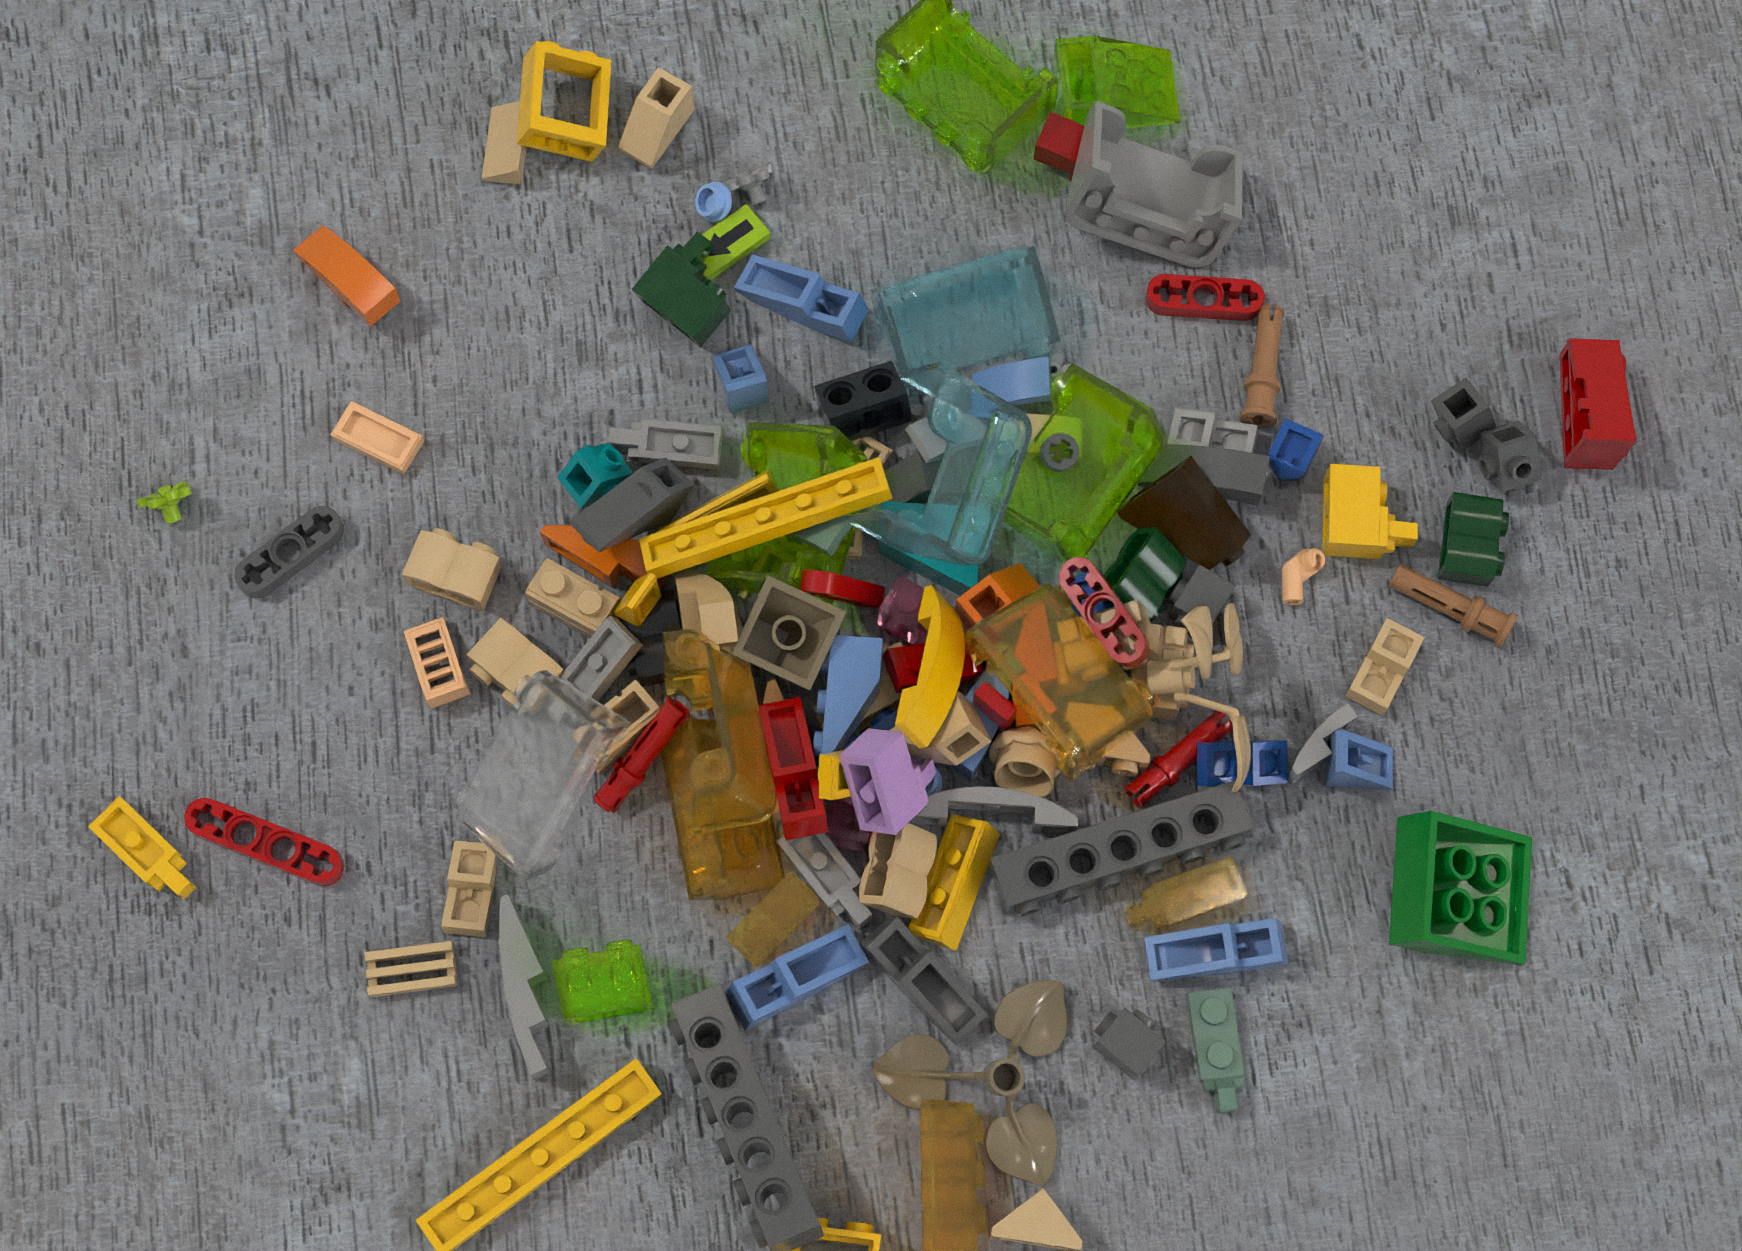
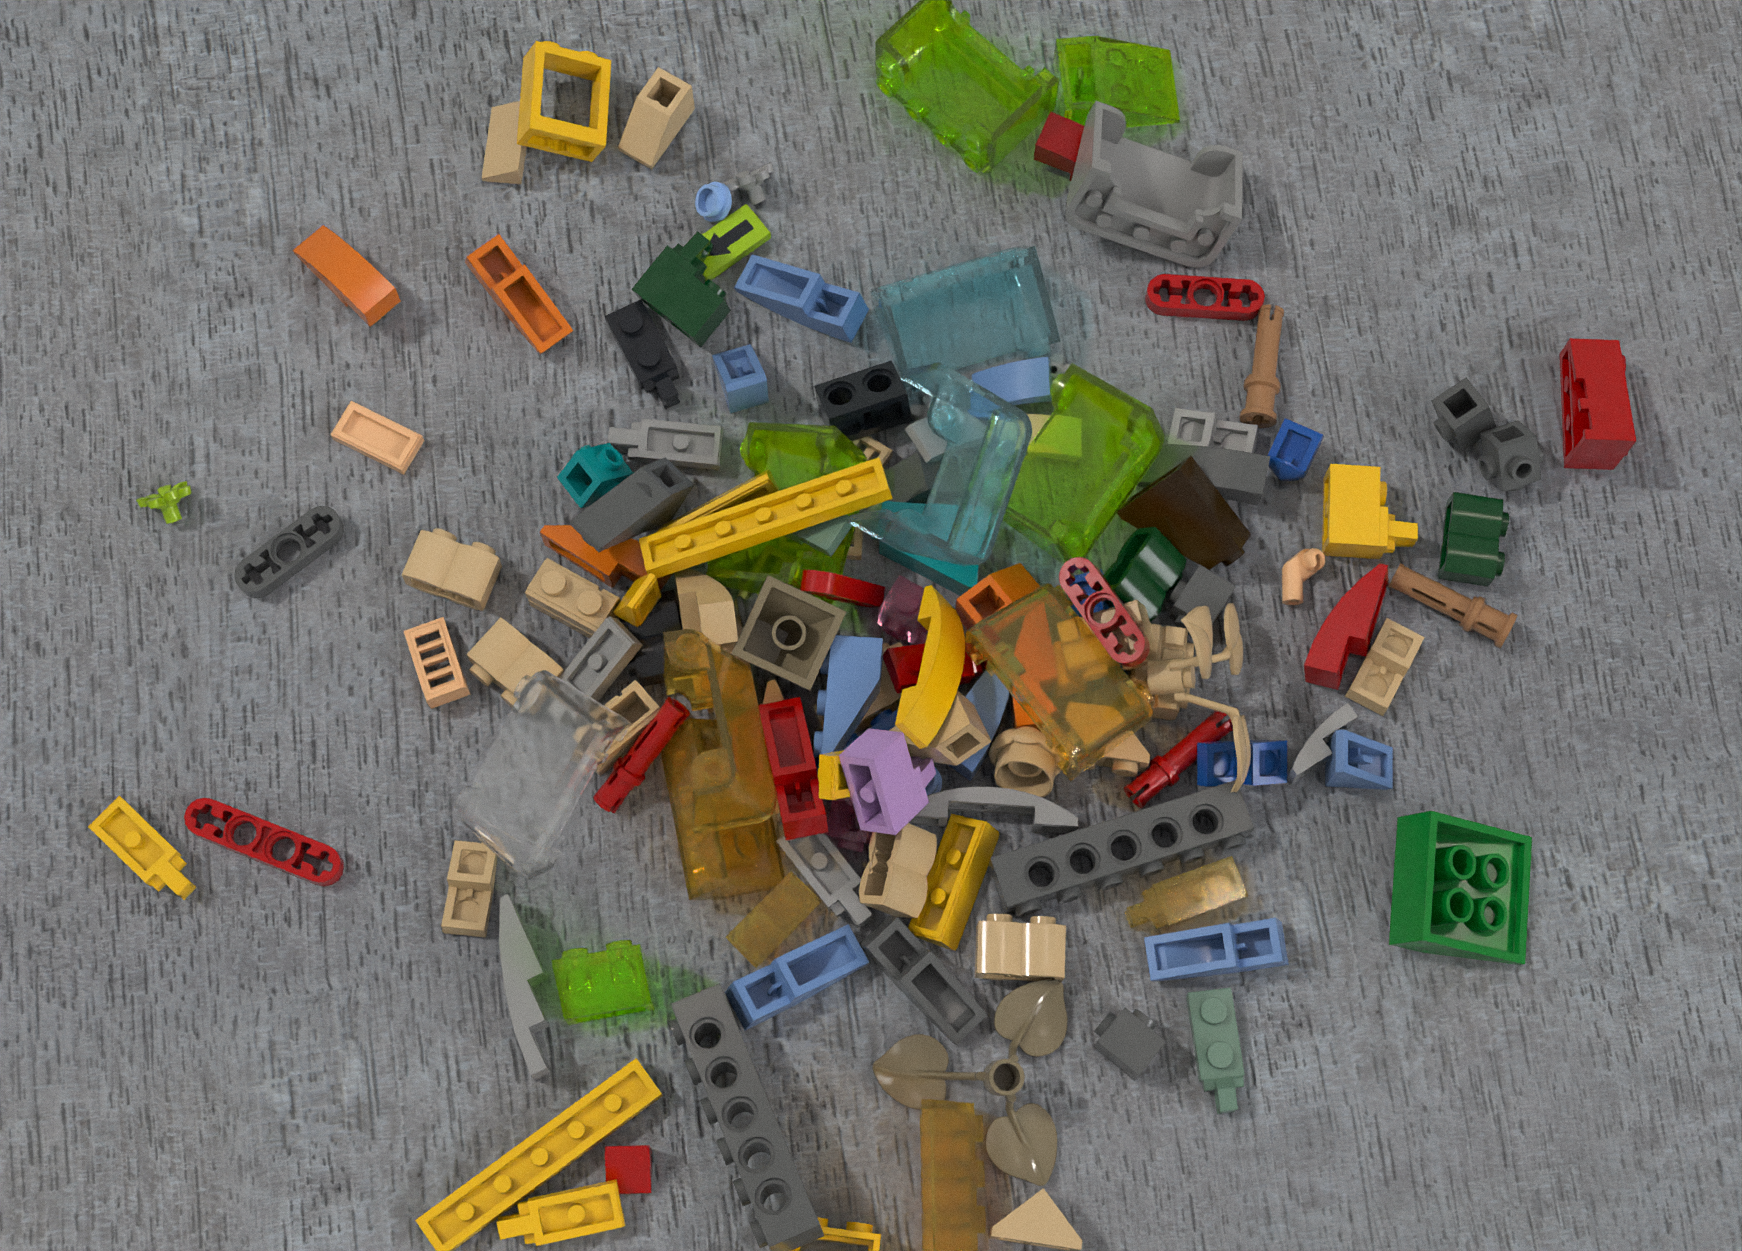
tan tile [364,941,457,998] -> none
red tile [972,682,1017,731] -> none
dark grey bush [1039,433,1080,472] -> none
none -> orange slope [465,234,574,355]
none -> yellow hinge [496,1179,625,1246]
none -> black hinge [605,299,680,410]
none -> red slope [605,1145,652,1194]
none -> tan brick [975,914,1066,982]
none -> red slope [1304,563,1389,690]

